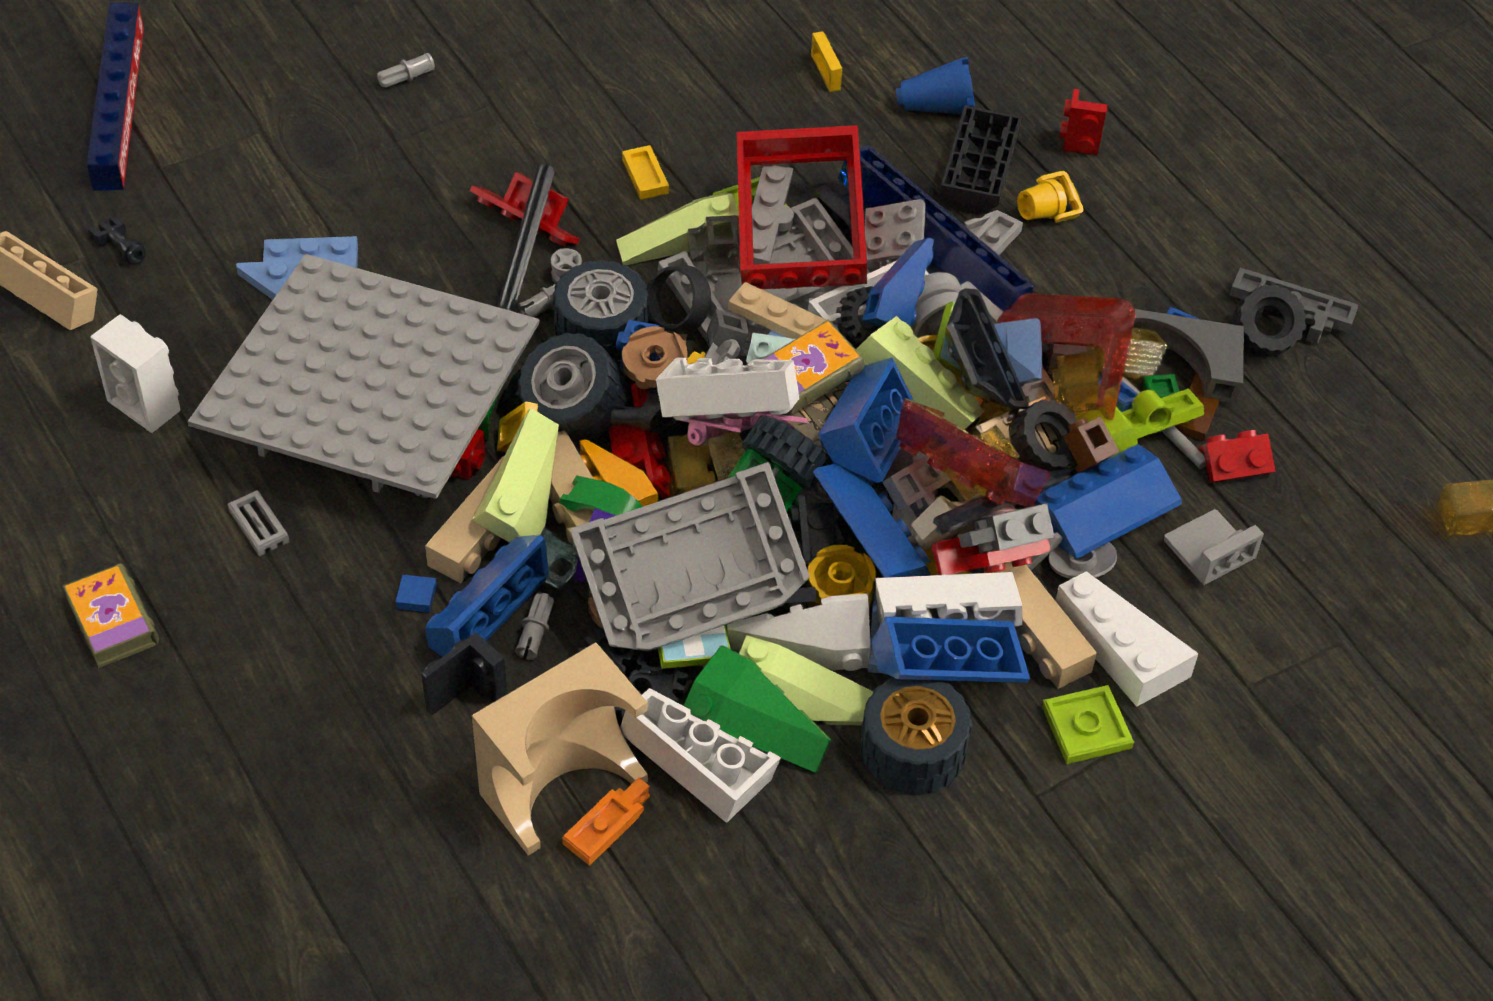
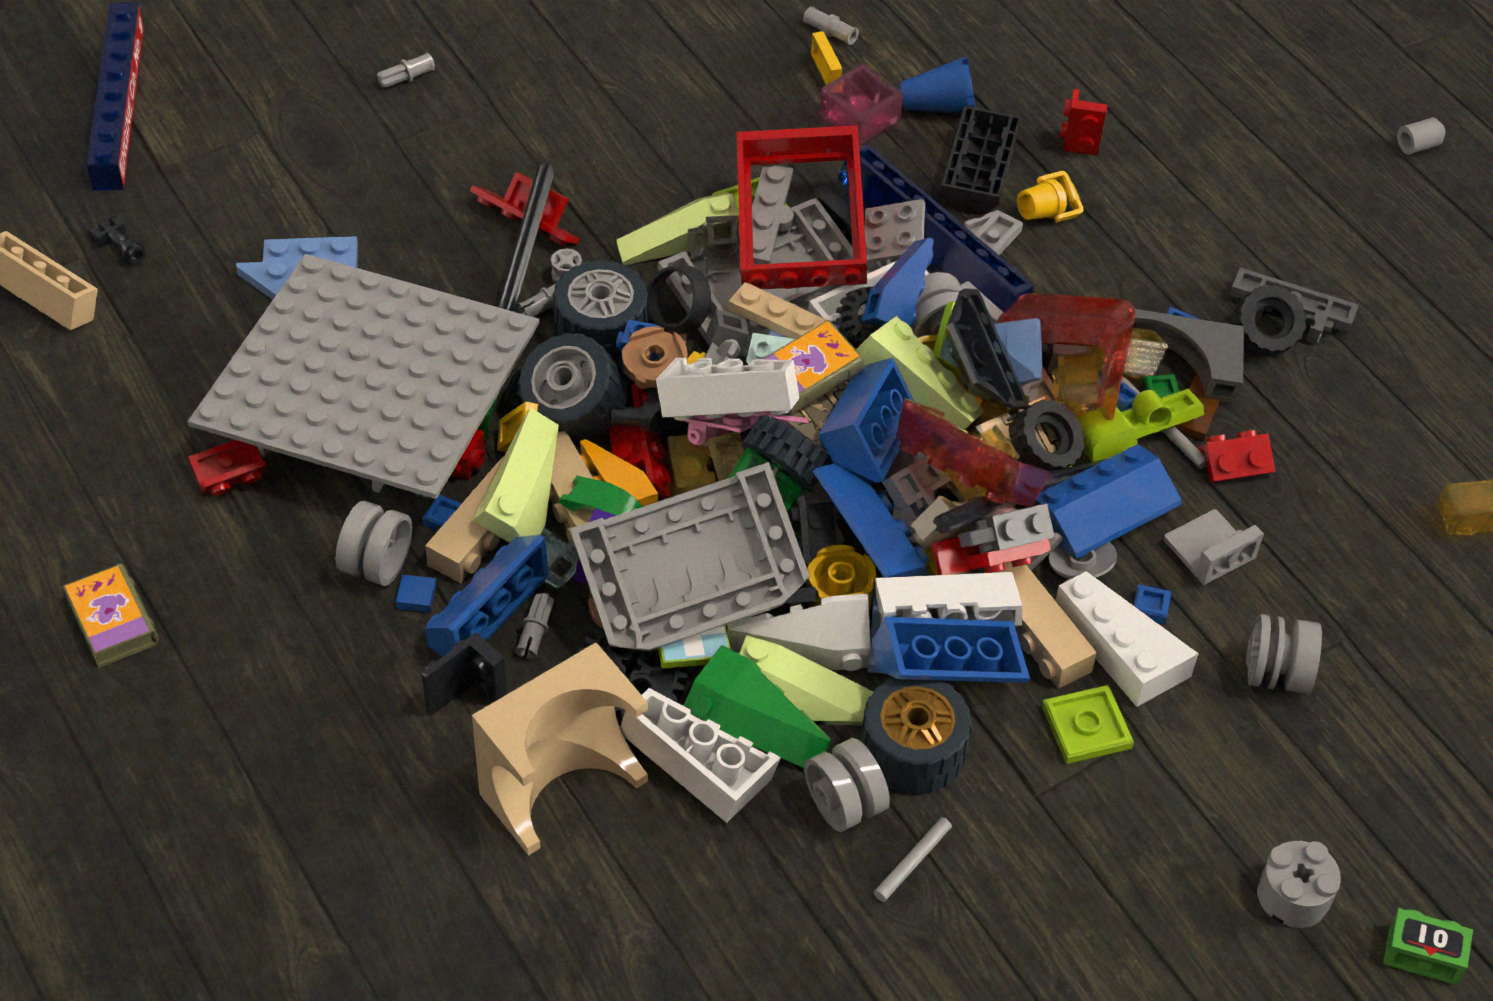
white brick [90,314,181,433] -> none
light grey tile [227,490,289,556] -> none
orange hinge [562,777,650,866] -> none
yellow tile [622,145,669,200] -> none
reddish brown brick [1063,417,1120,473] -> none
none -> red bracket [188,440,267,496]
none -> light grey wheel [335,501,412,586]
none -> blue tile [422,494,462,531]
none -> light grey pin [803,6,859,45]
none -> light grey wheel [804,738,890,832]
none -> clear pink piece [819,64,903,145]
none -> light grey bar [874,817,952,902]
none -> blue tile [1134,584,1171,625]
none -> light grey wheel [1246,614,1322,695]
none -> light grey brick [1257,841,1341,928]
none -> bright green brick [1383,908,1473,986]
none -> light grey brick [1397,117,1445,155]

